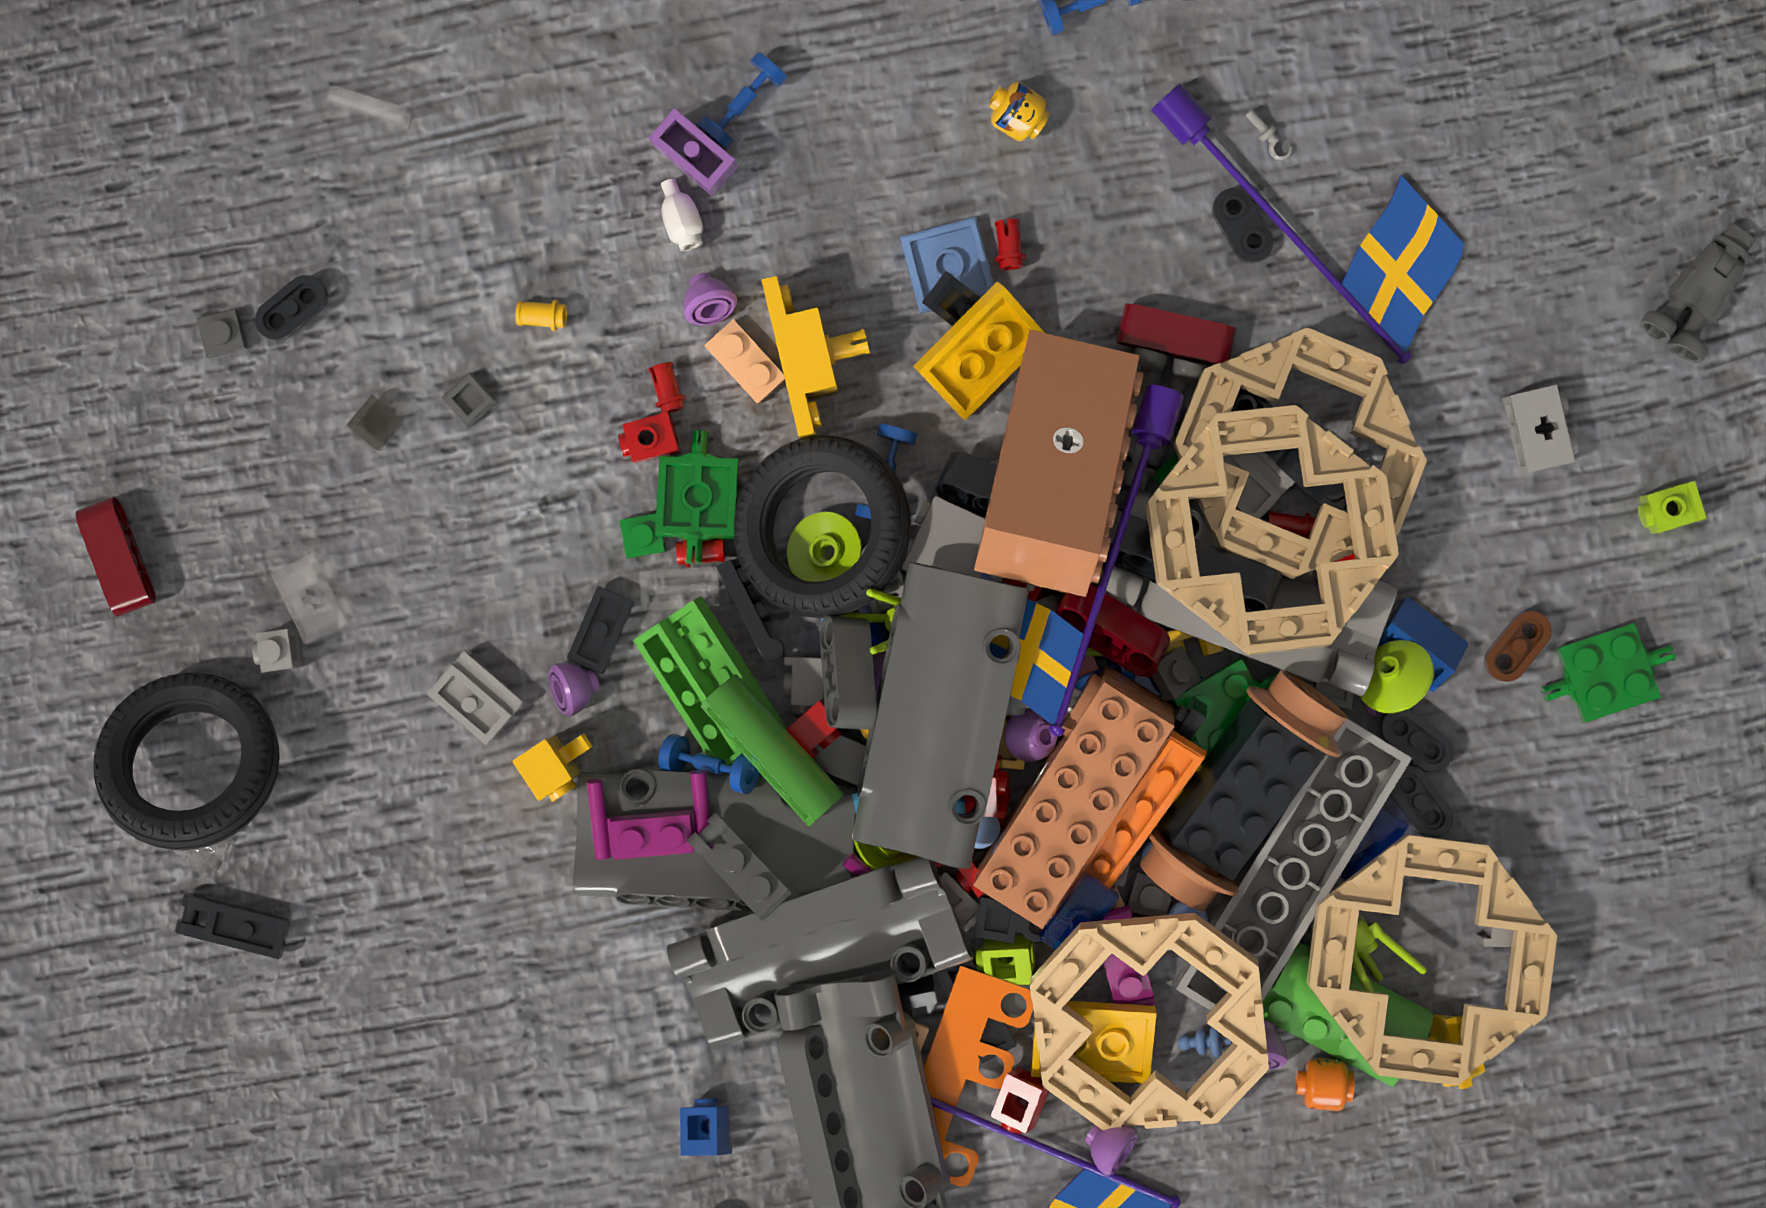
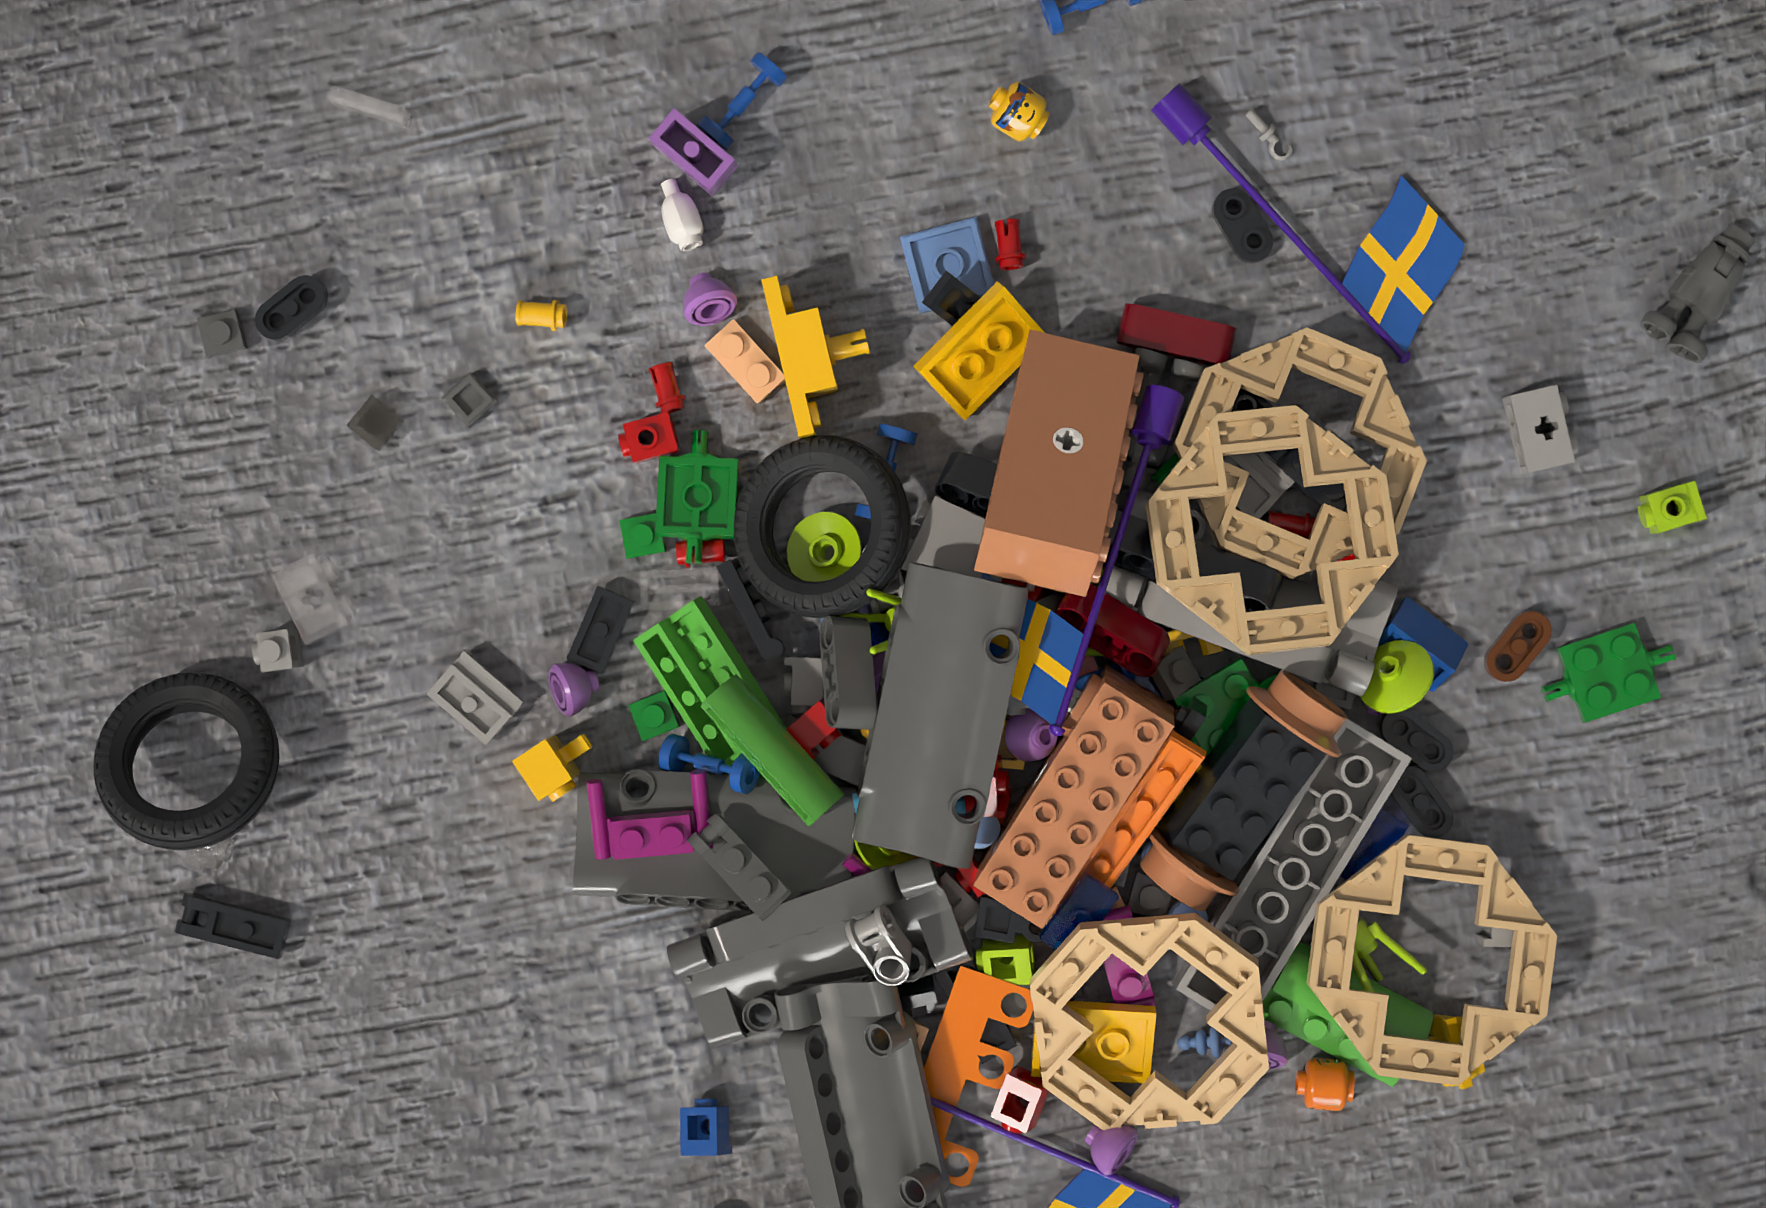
dark red beam [75,496,156,617] -> none
none -> green plate [628,691,680,742]
none -> light grey piece [845,905,912,986]

